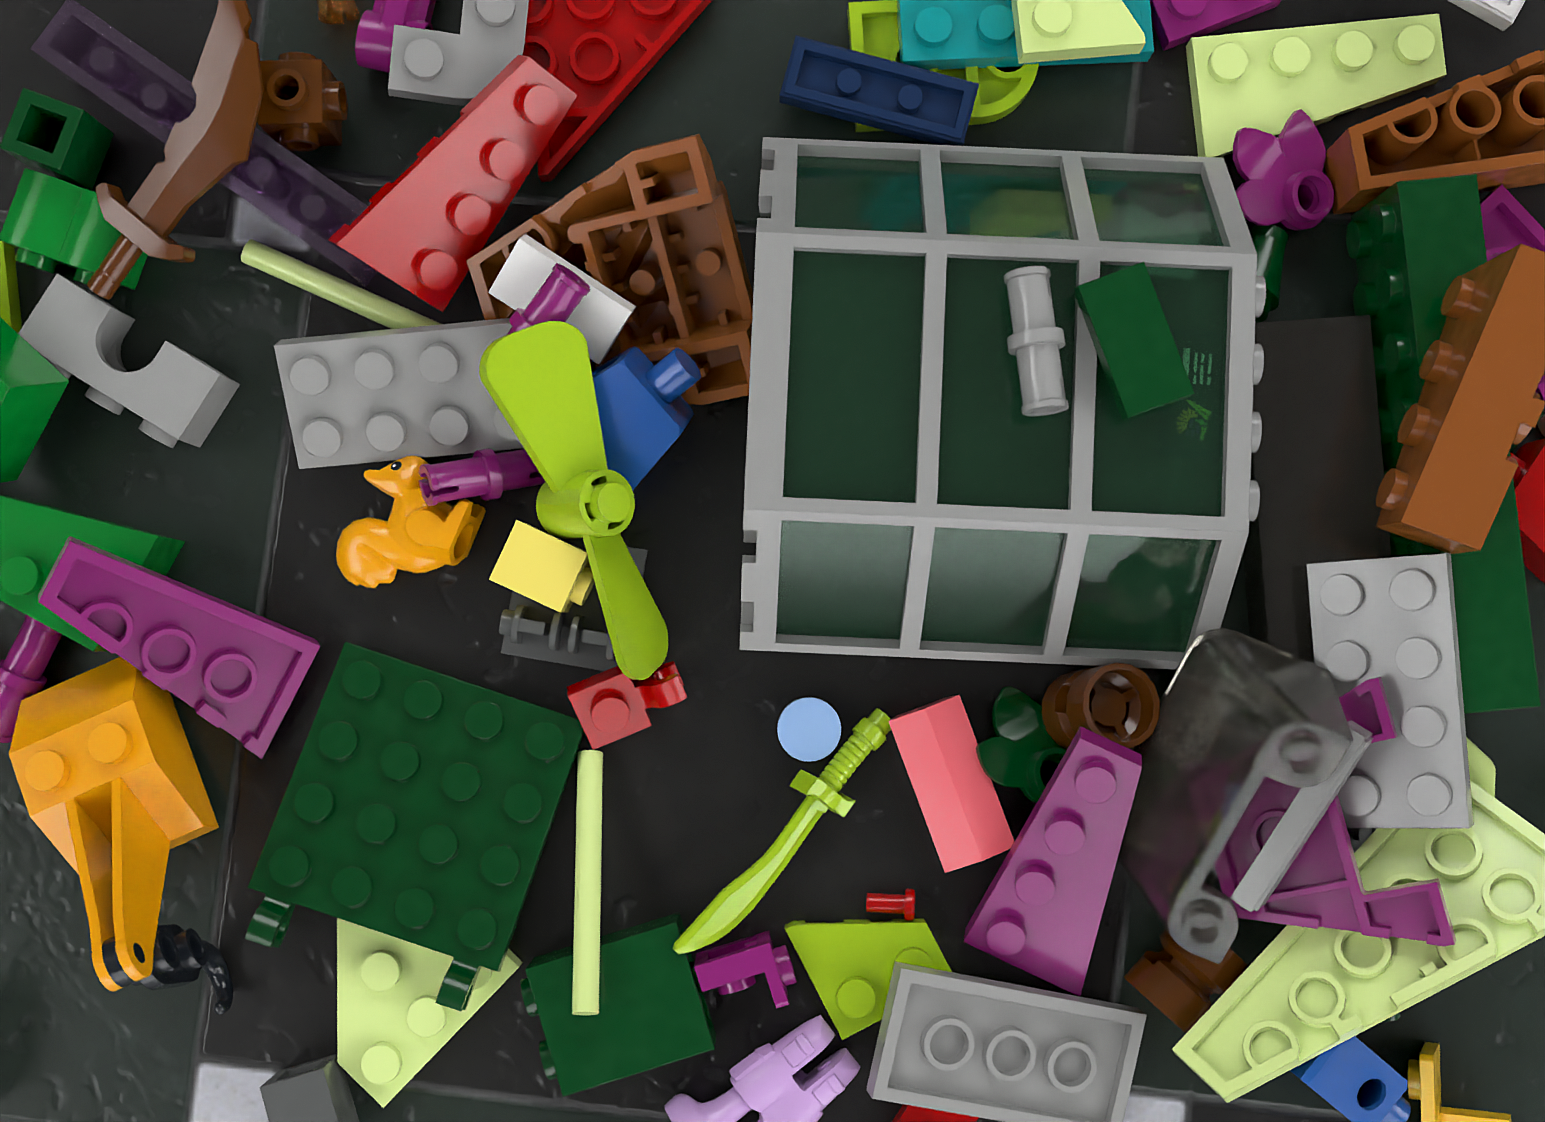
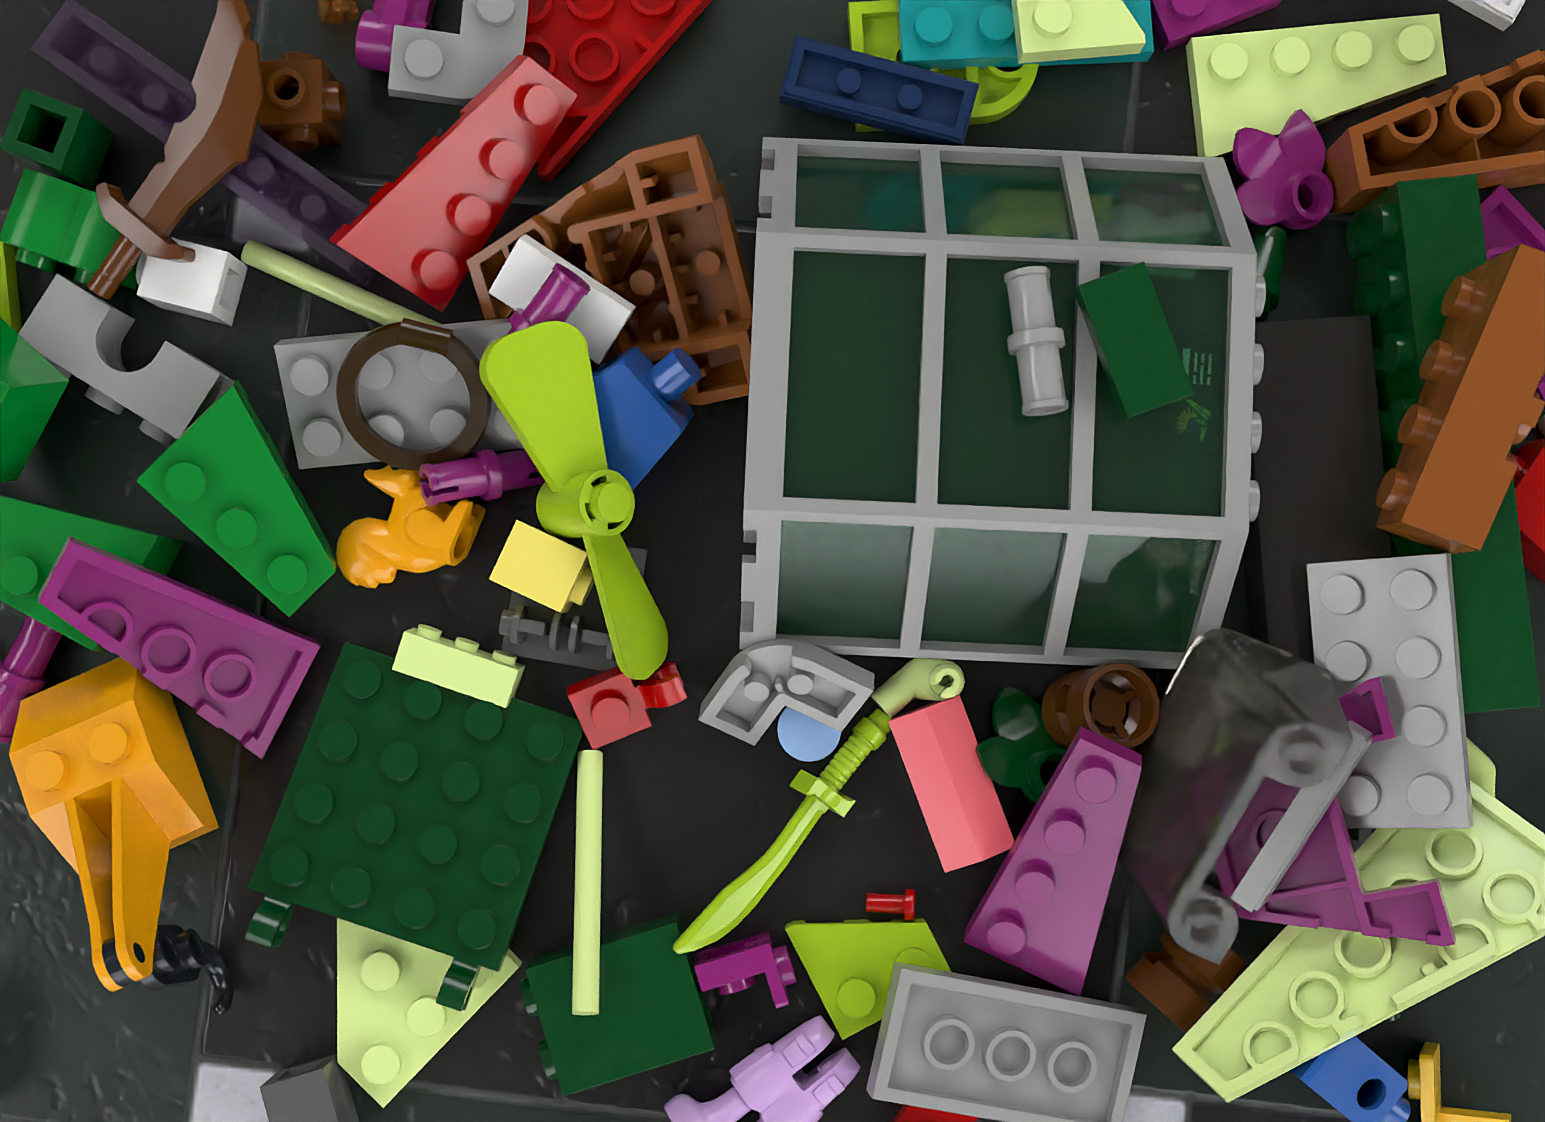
none -> white brick [136,238,248,326]
none -> green wedge [136,379,336,617]
none -> dark brown piece [336,318,492,471]
none -> yellowish green piece [392,624,525,708]
none -> light grey plate [698,639,875,746]
none -> yellowish green arm [870,658,965,719]

